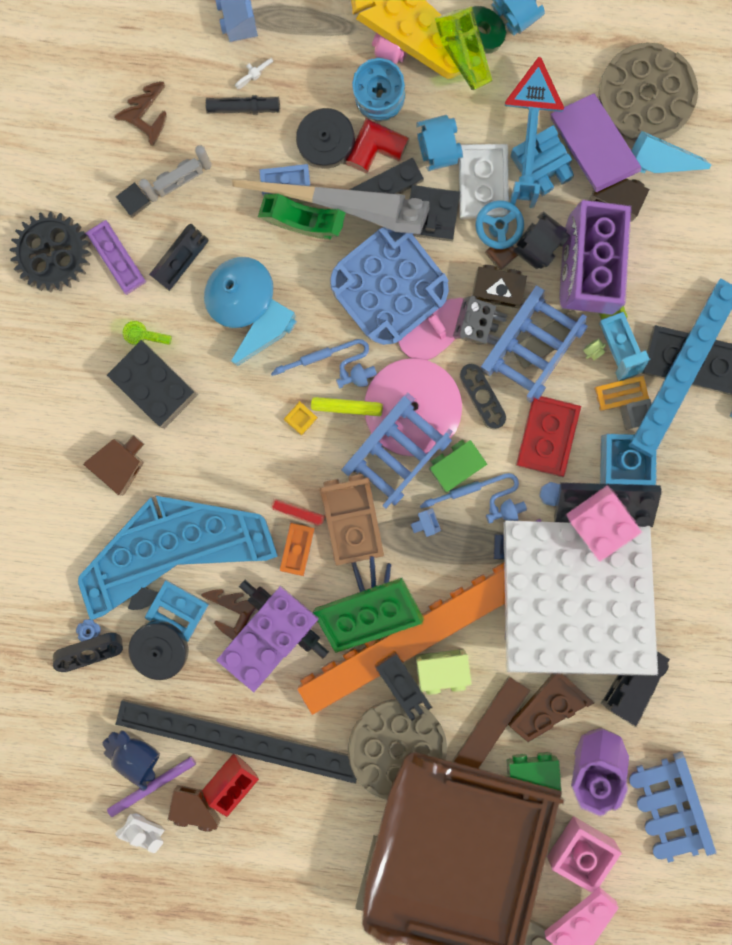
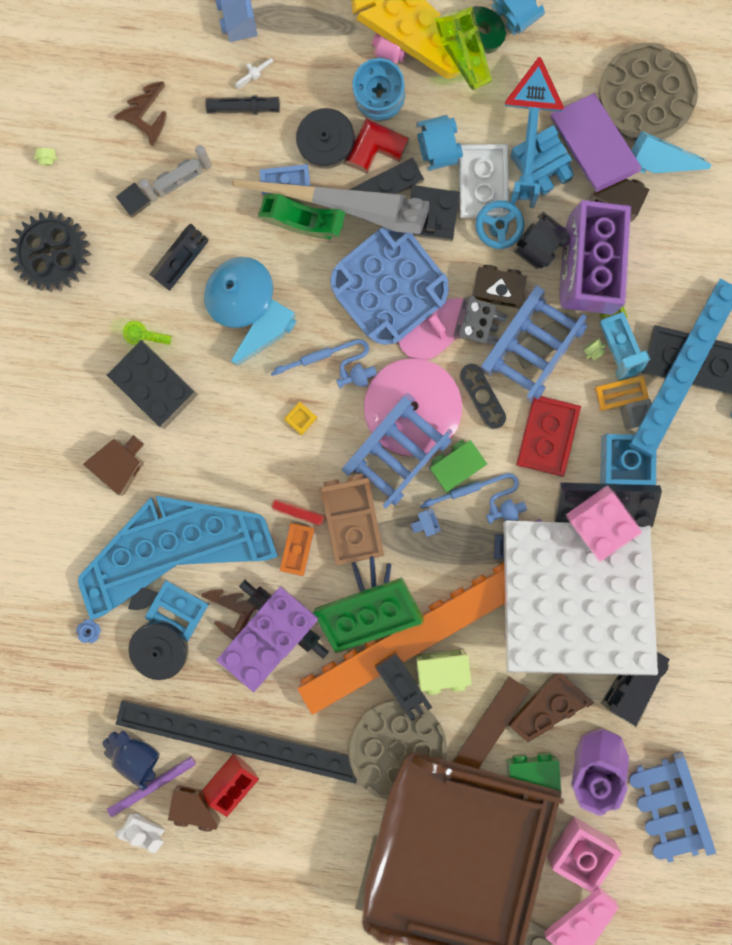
black beam [53,632,123,672] -> none
medium lavender tile [85,220,146,295] -> none
neon yellow axle [311,397,383,416] -> none
reddish brown tile [485,238,518,271] -> none
medium blue tile [539,482,560,506] -> none
none -> yellowish green plate [33,148,58,166]

